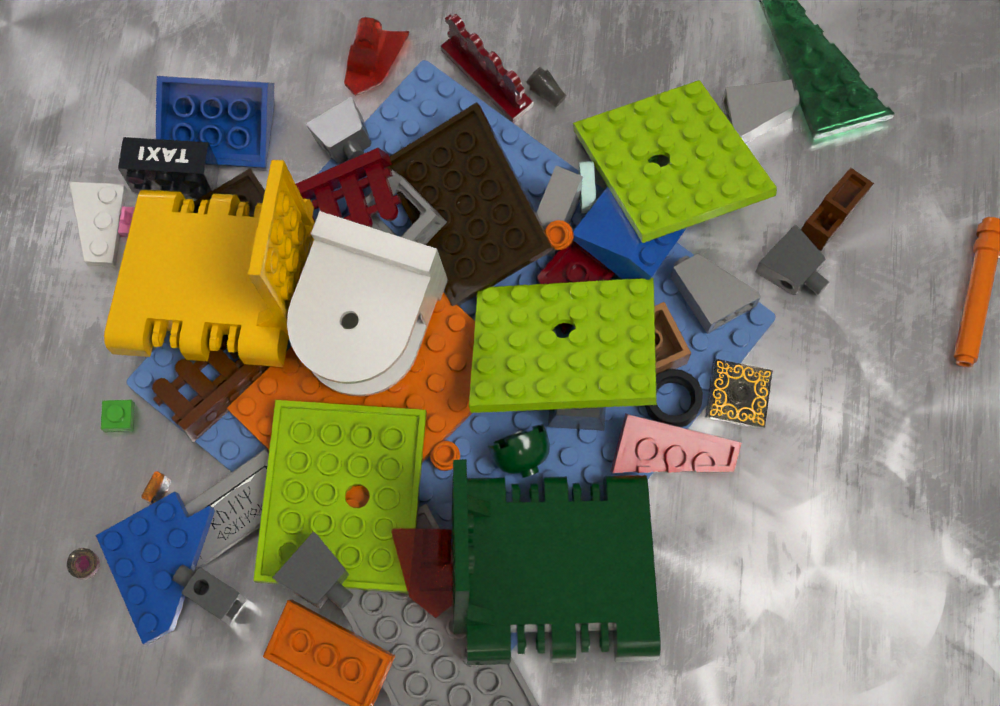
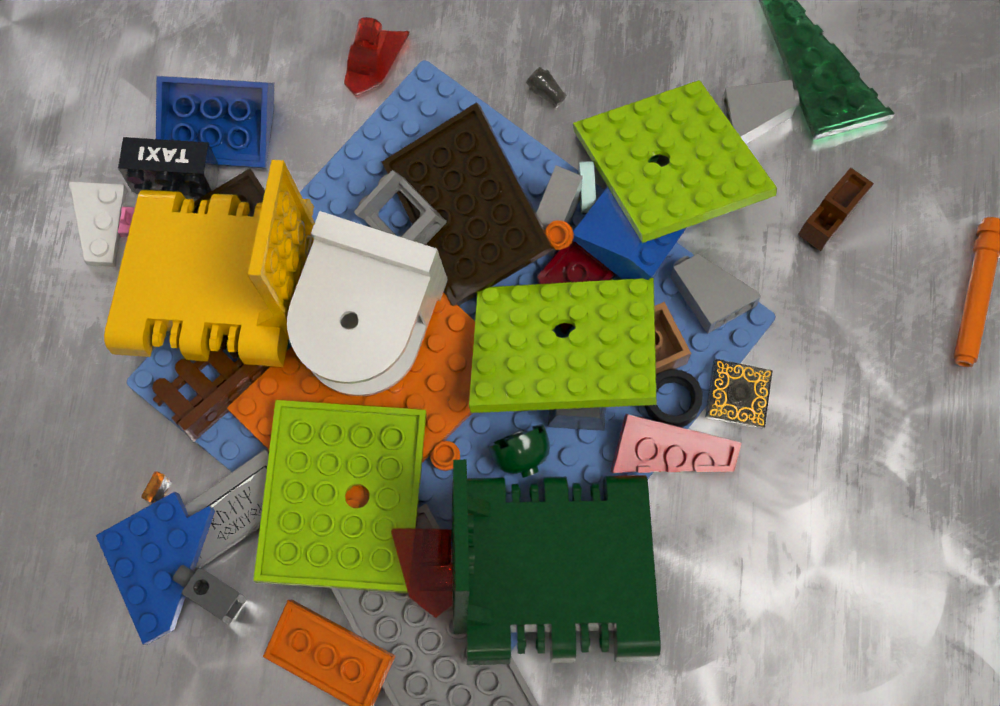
clear smoke tile [67,548,100,580] -> none
bright green plate [101,400,134,432] -> none
dark grey torso [273,531,353,609] -> none
dark red fence [296,148,401,227] -> none
torso [306,97,372,164] -> none
dark red fence [441,14,534,123] -> none
dark grey torso [755,225,830,295] -> none

